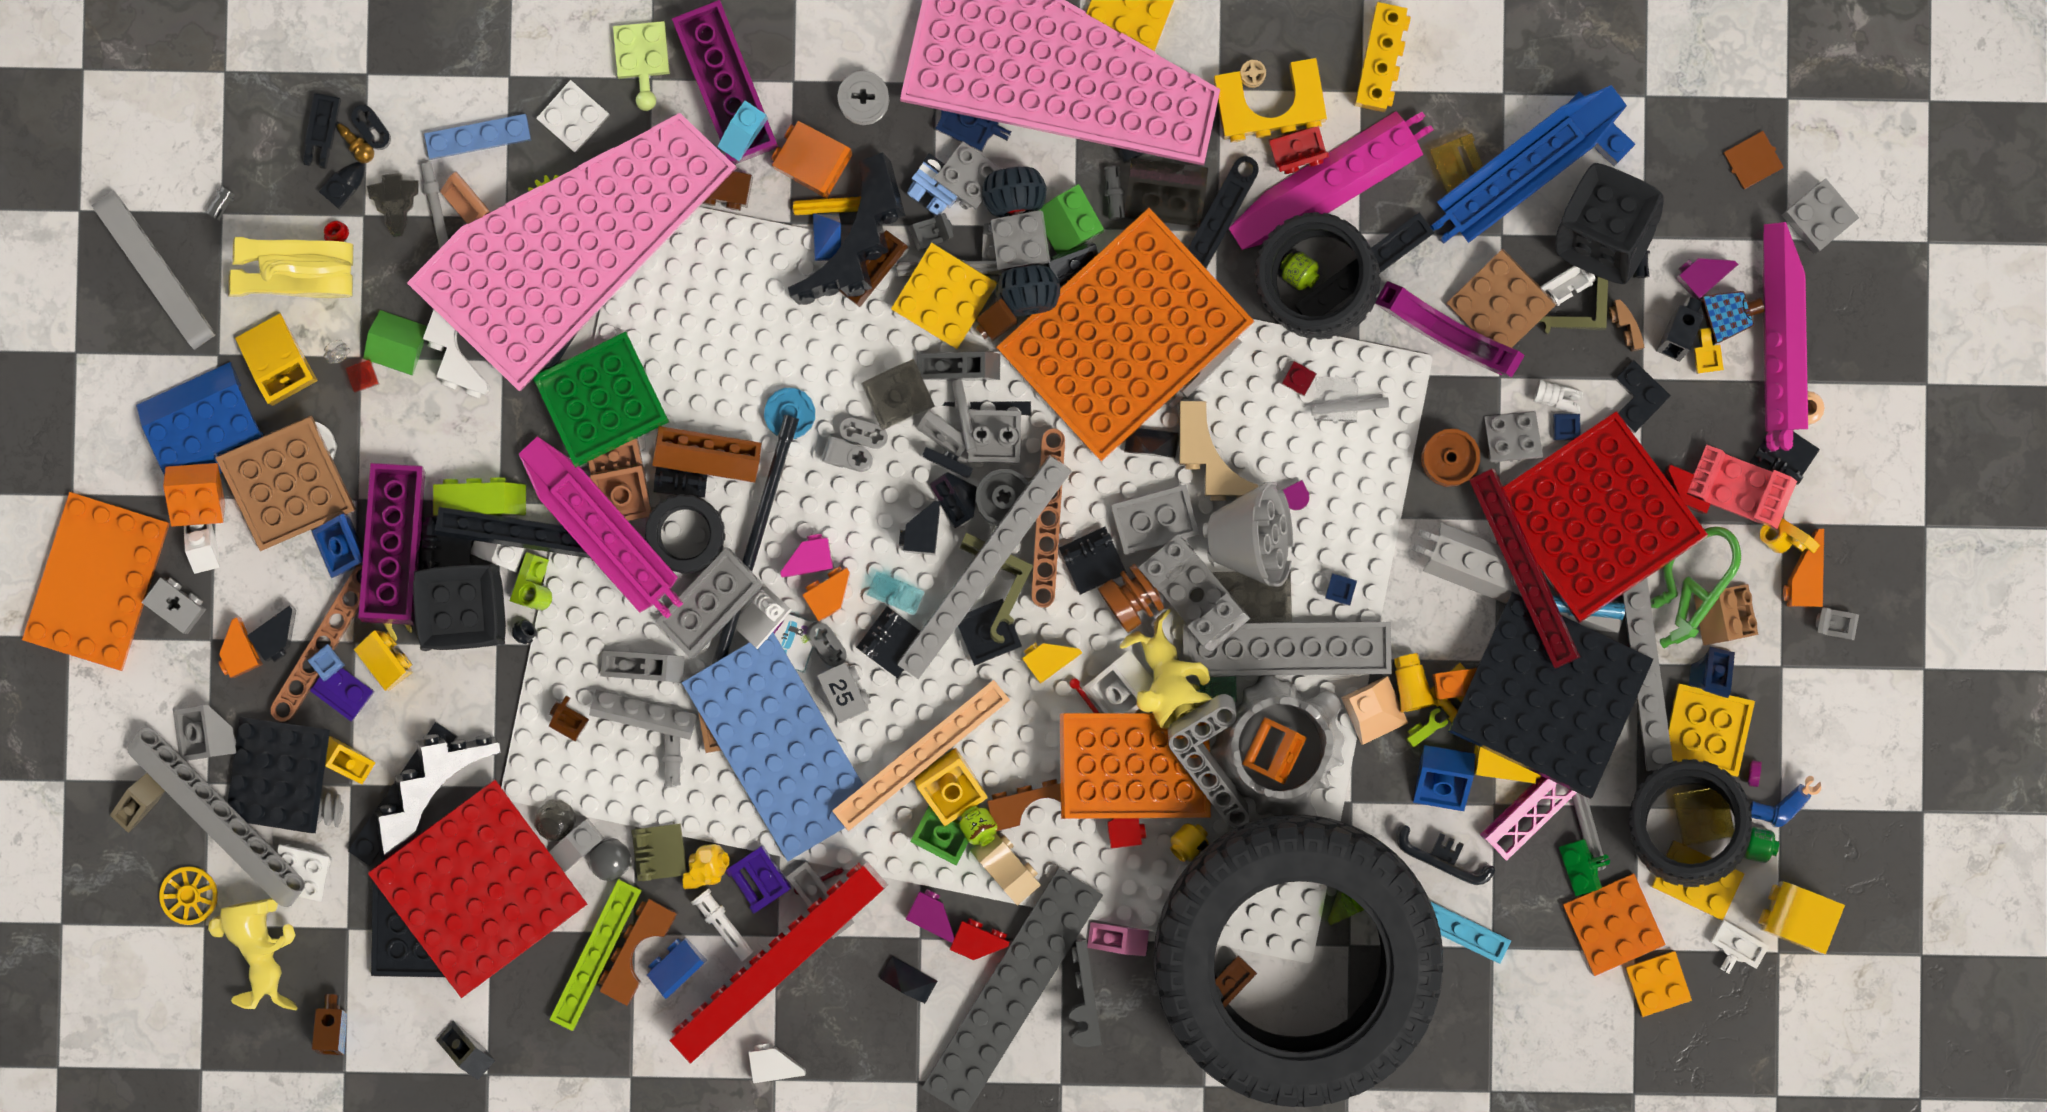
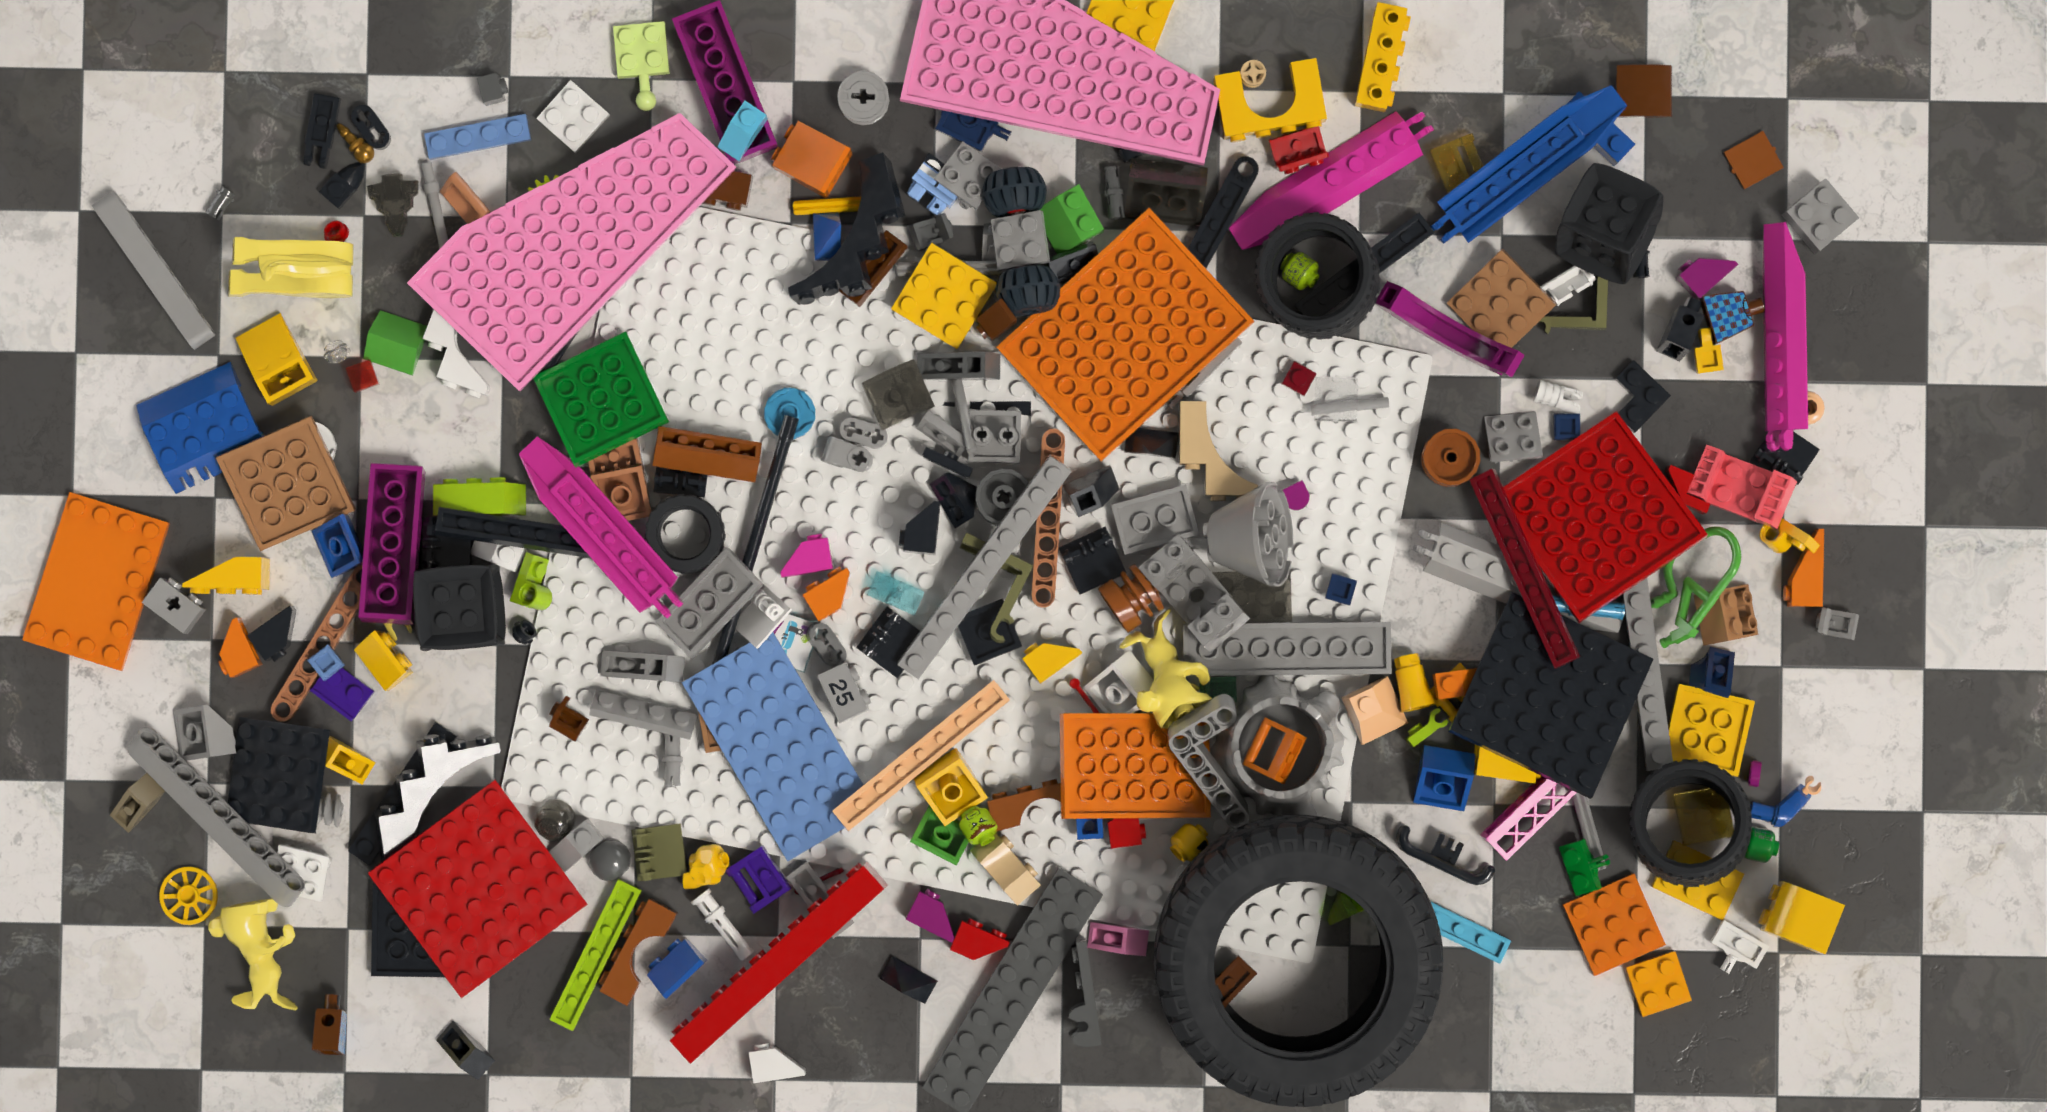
orange brick [163,463,225,527] -> none
white slope [184,524,219,574] -> none
medium nougat slope [1609,300,1645,352] -> none
none -> yellow slope [182,557,270,595]
none -> dark grey plate [477,73,508,106]
none -> black slope [1063,465,1119,517]
none -> blue plate [1076,819,1103,840]
none -> reddish brown slope [1617,65,1672,118]

